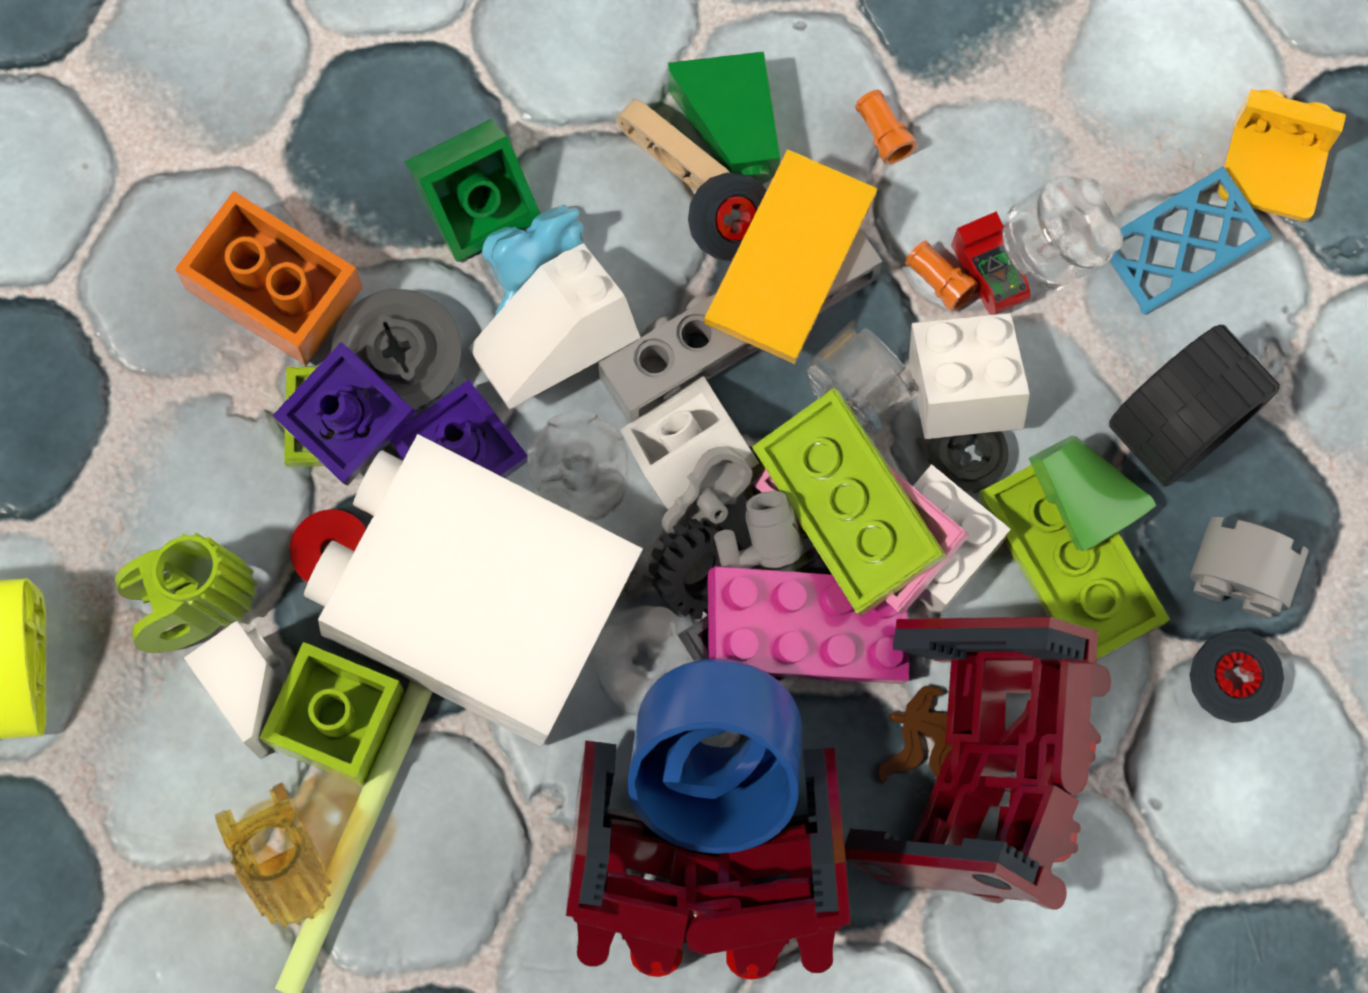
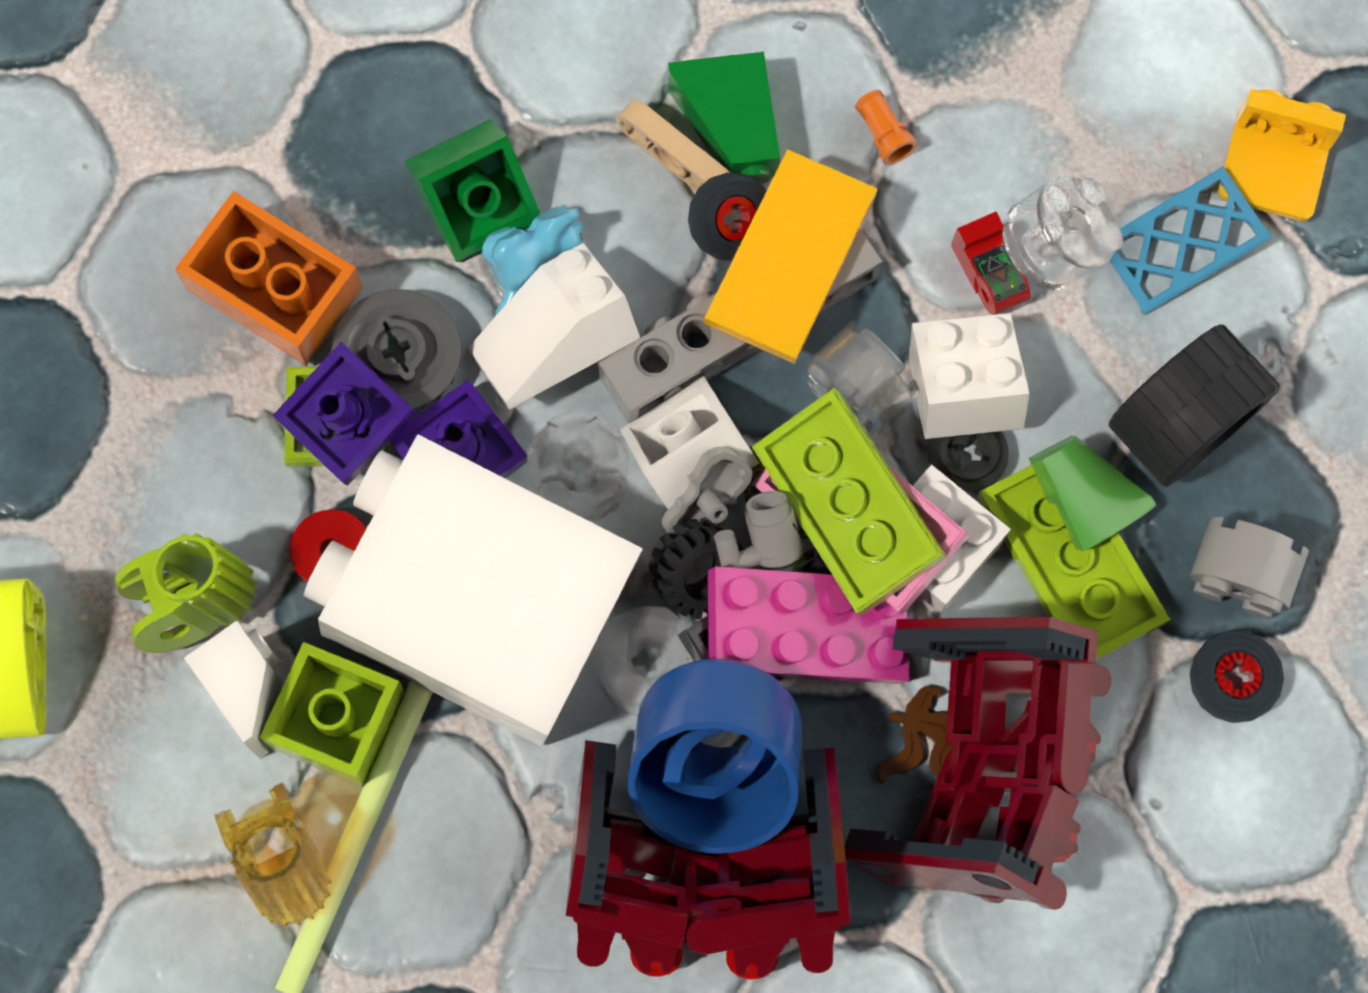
orange pin [905,240,979,312] -> none

